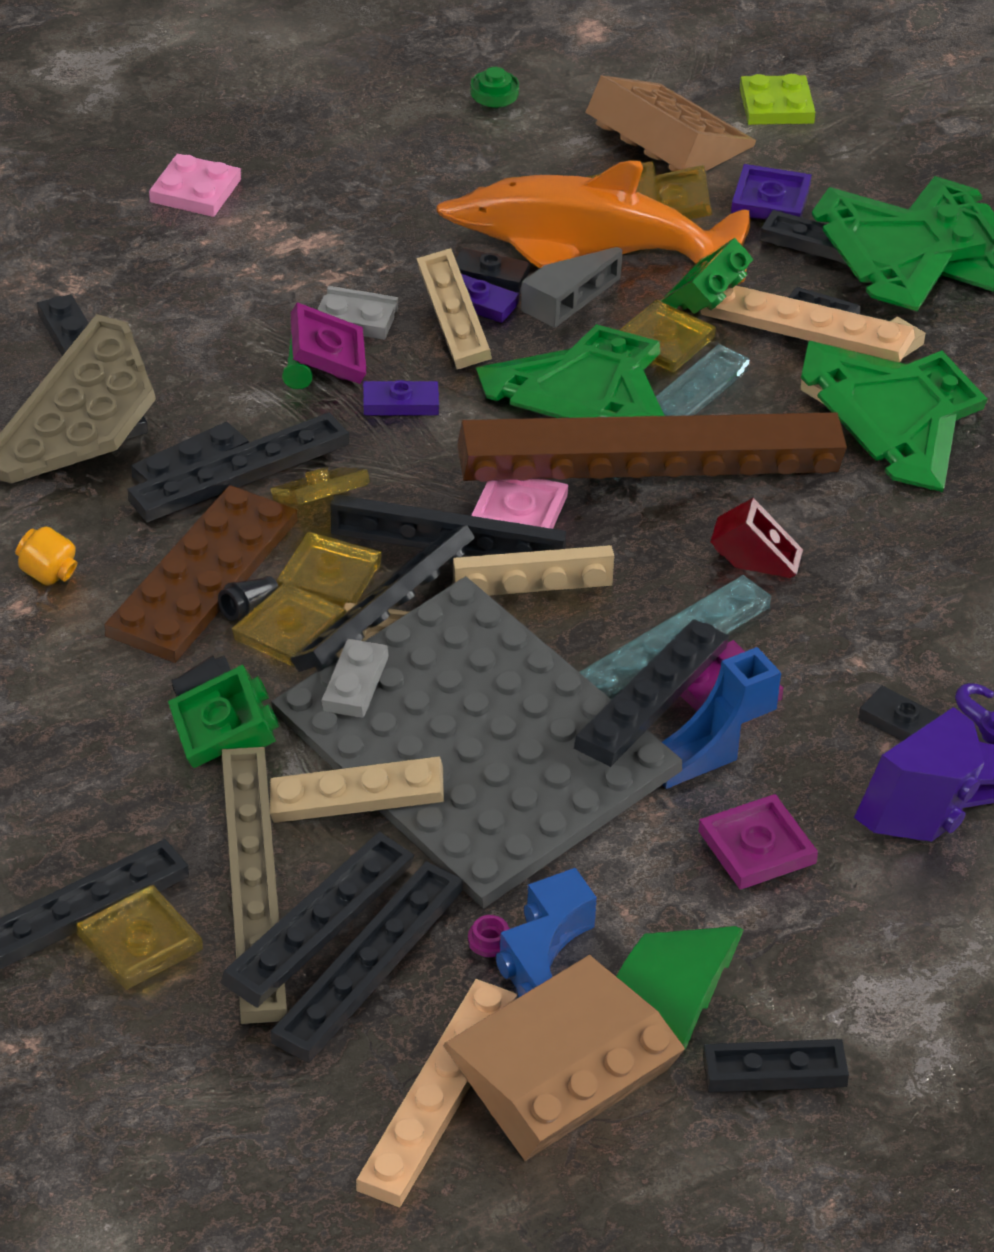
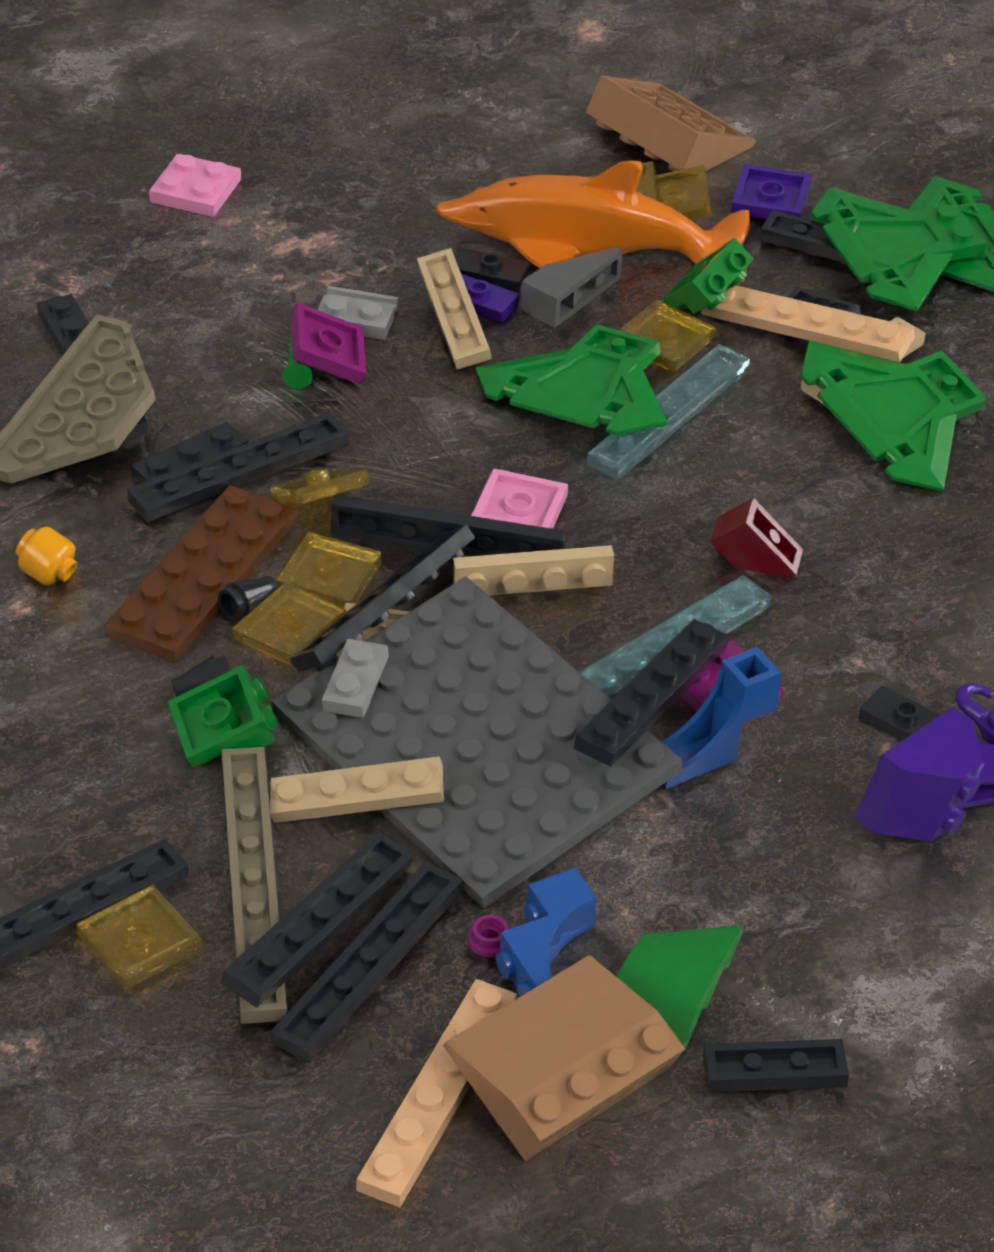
dark purple plate [363,380,439,415] -> none
reddish brown brick [457,412,847,482] -> none
green plate [470,67,519,108] -> none
magenta plate [698,794,818,890] -> none
lime plate [740,74,816,125] -> none

